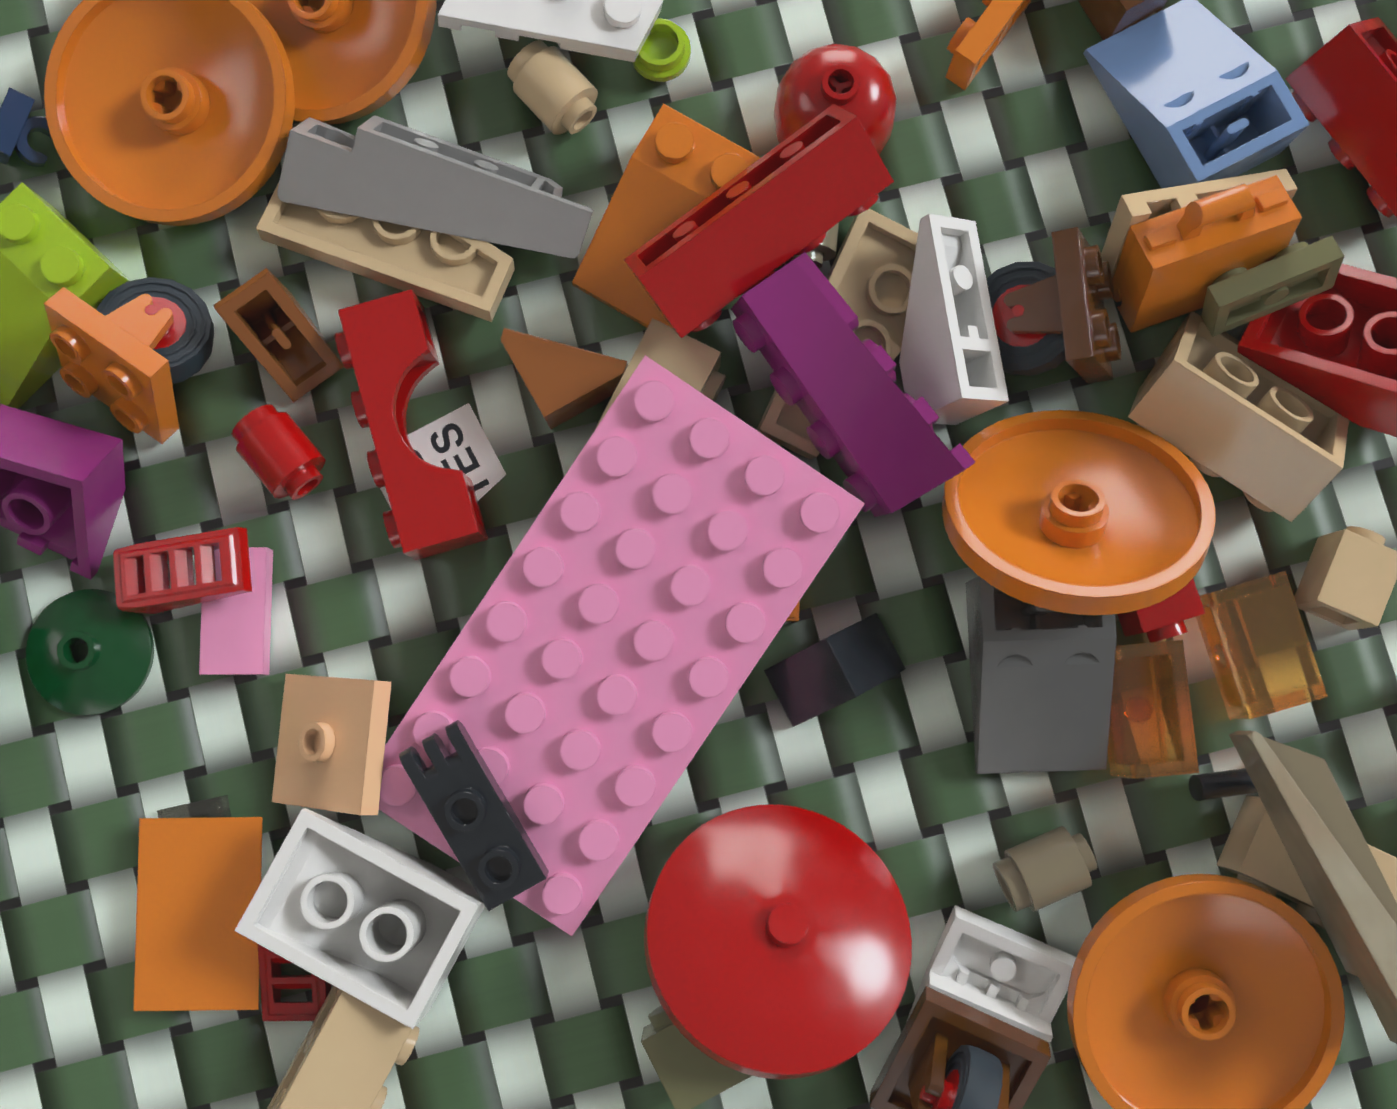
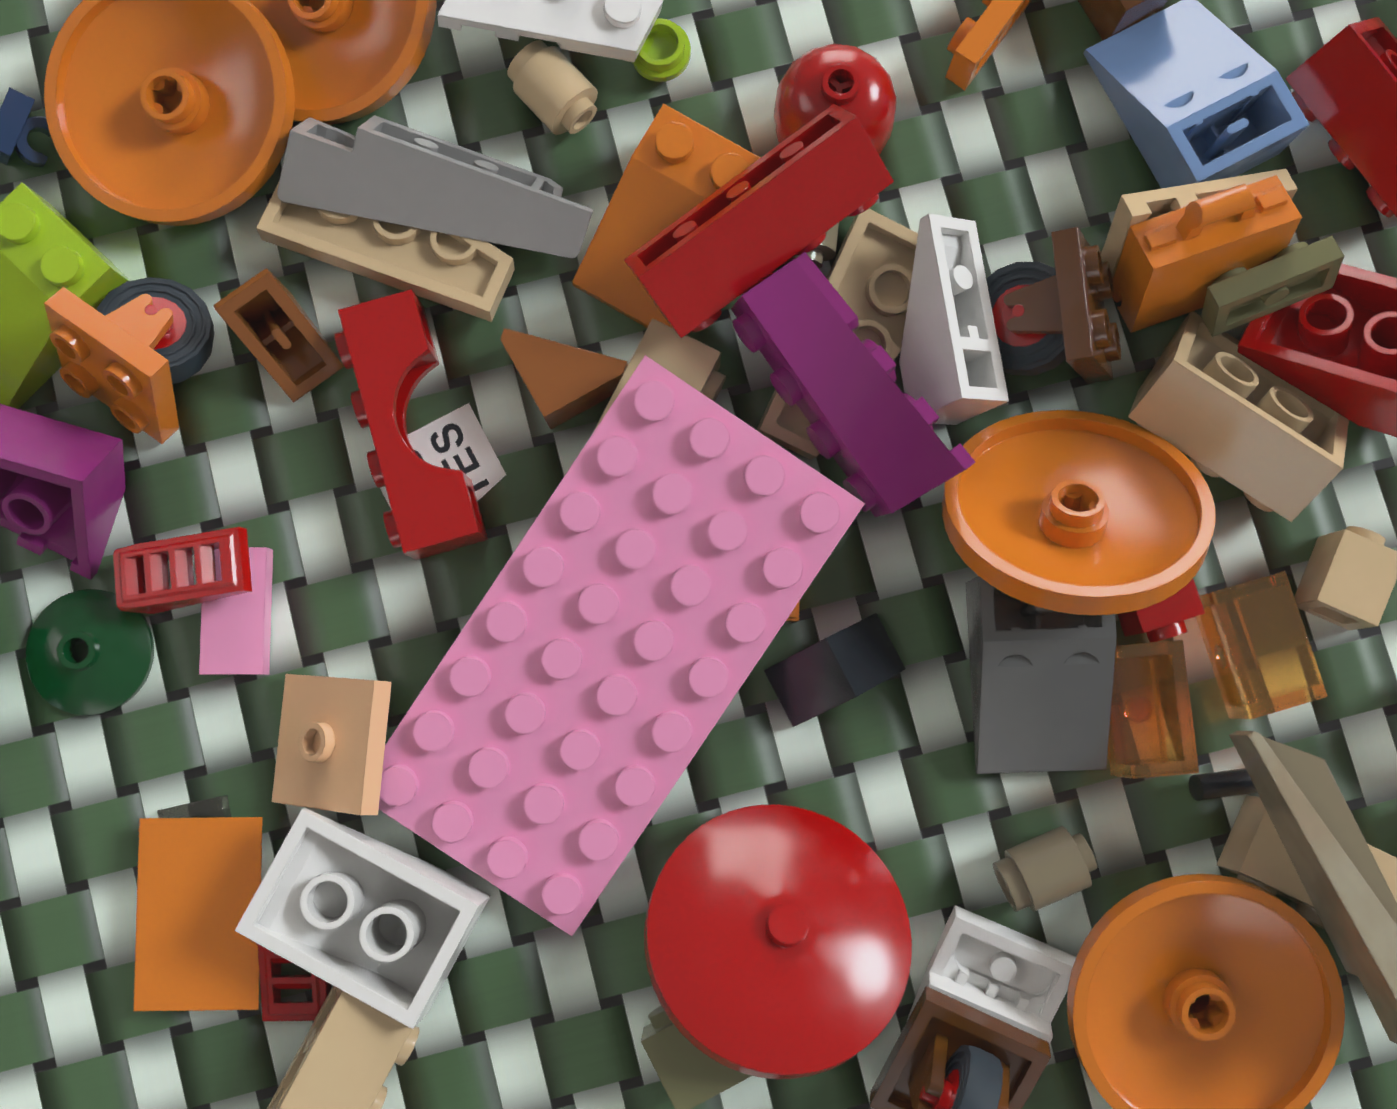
red brick [231,404,326,500] -> none
black hinge [399,720,549,911] -> none

